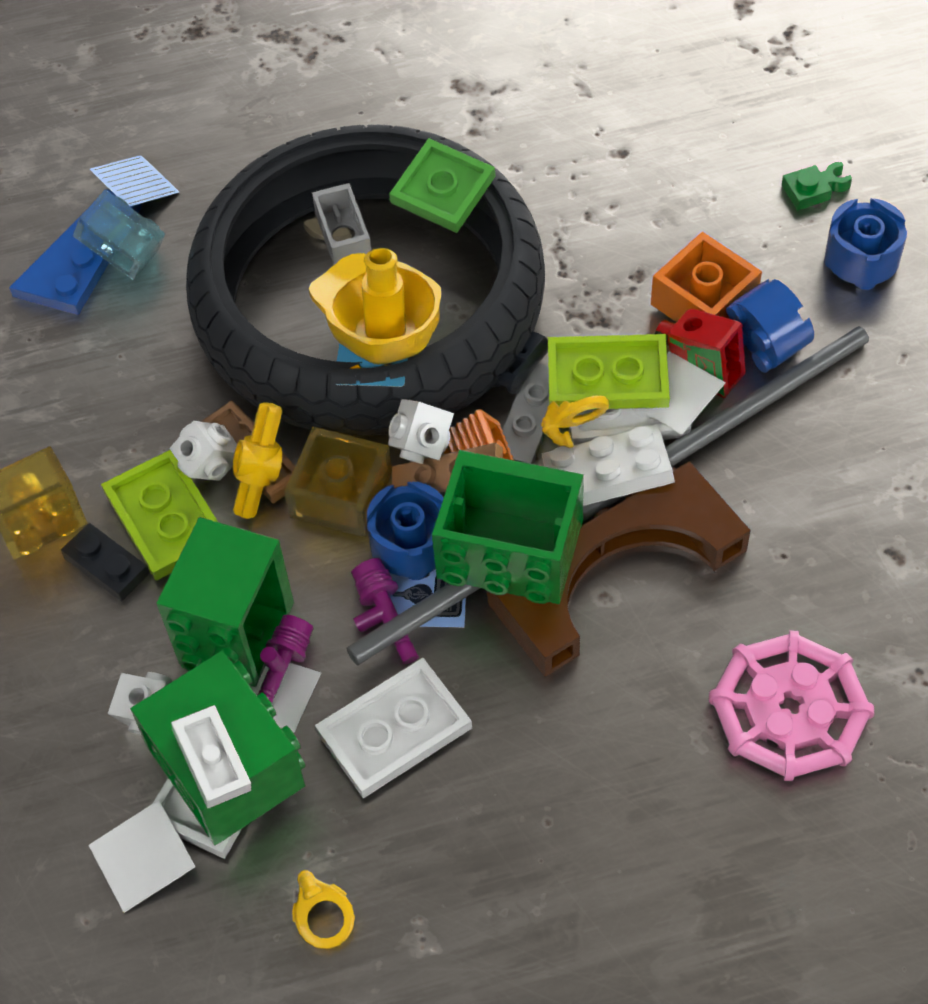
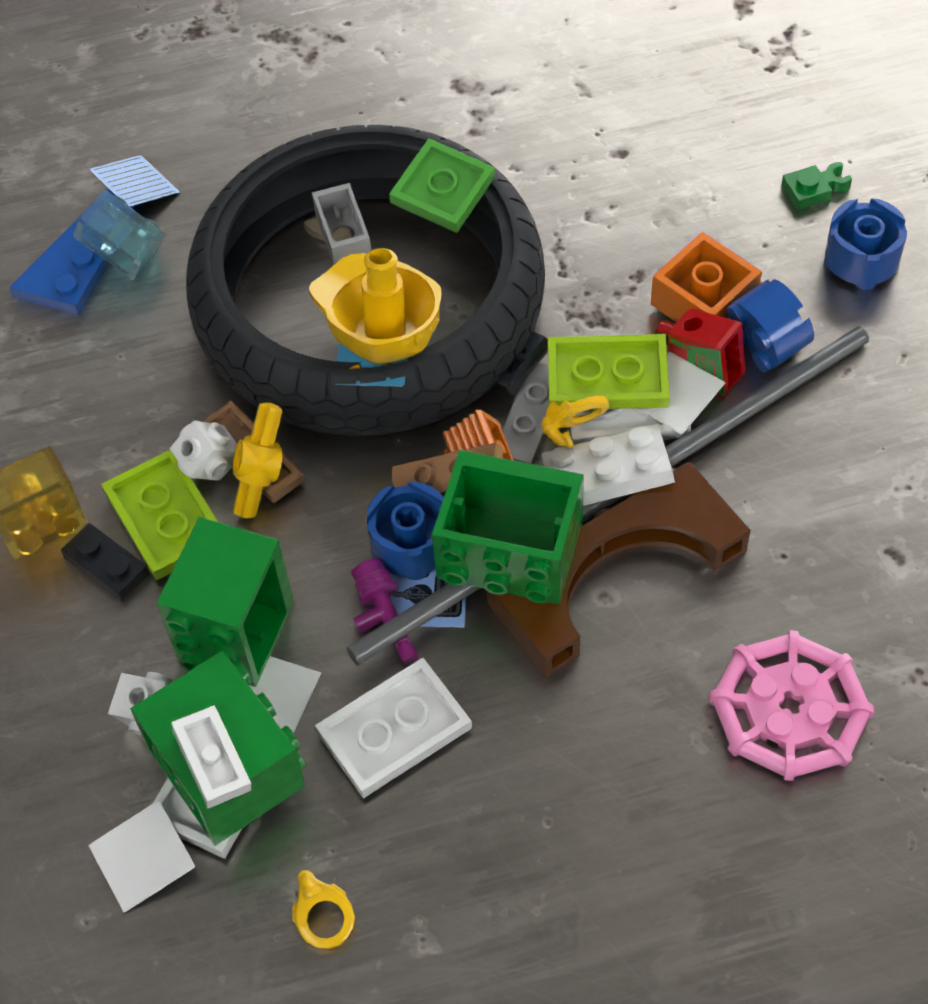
magenta piece [257,615,314,703] -> none
clear yellow brick [284,427,392,537] -> none
white brick [388,399,454,464] -> none

